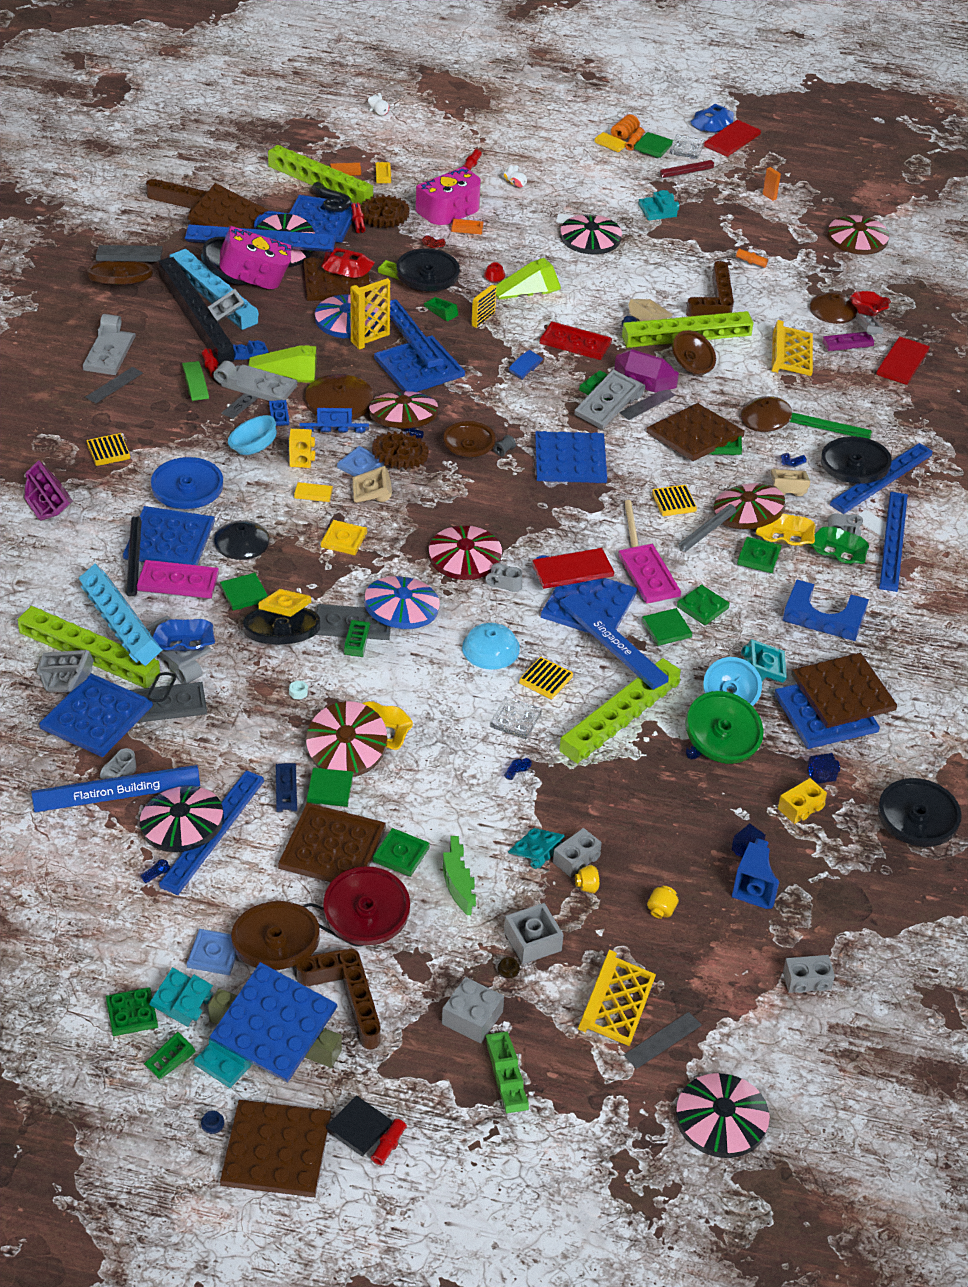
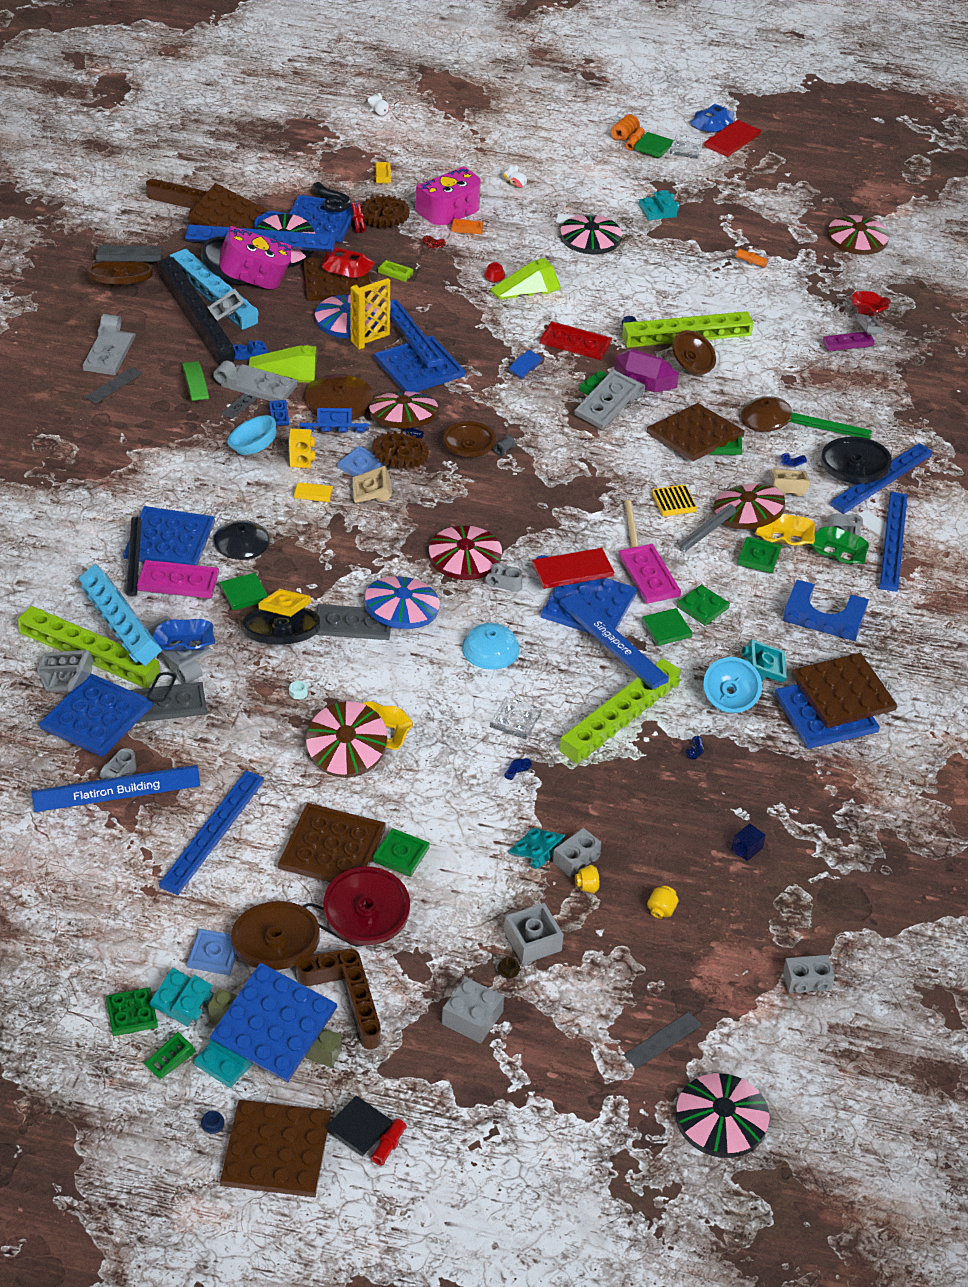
magenta wedge [24,460,73,521] -> none
tile [87,433,130,466] -> none
dish [140,786,224,852] -> none
clear blue arm [140,859,170,884] -> none
blue dish [151,457,224,509] -> none
red pin [202,349,218,378] -> none
lime brick [268,145,373,205] -> none
dark blue plate [276,763,297,812] -> none
green tile [307,768,354,807] -> none
yellow tile [321,520,367,555] -> none
orange tile [330,163,361,176] -> none
green slope [344,620,370,657] -> none
black dish [396,248,460,291] -> none
green slope [424,297,458,321] -> none
bright green slope [443,836,476,915] -> none
red pin [462,149,482,171] -> none
yellow tile [472,285,497,328] -> none
bright green slope [486,1031,529,1114] -> none
tile [519,657,573,700] -> none
blue plate [535,431,607,483] -> none
yellow fence [578,950,656,1046] -> none
yellow tile [595,132,627,152] -> none
flat silver sticker [619,389,676,420] -> none
tan slope [628,299,673,321] -> none
dark red axle [660,160,714,178] -> none
green dish [685,691,764,764] -> none
reddish brown beam [686,261,734,317] -> none
blue hips [732,838,779,909] -> none
orange tile [763,167,781,201] -> none
yellow fence [771,320,813,376] -> none
yellow brick [778,778,827,824] -> none
clear blue brick [807,753,840,784] -> none
reddish brown dish [810,292,858,324] -> none
red tile [876,336,930,385] -> none
black dish [878,778,962,847] -> none

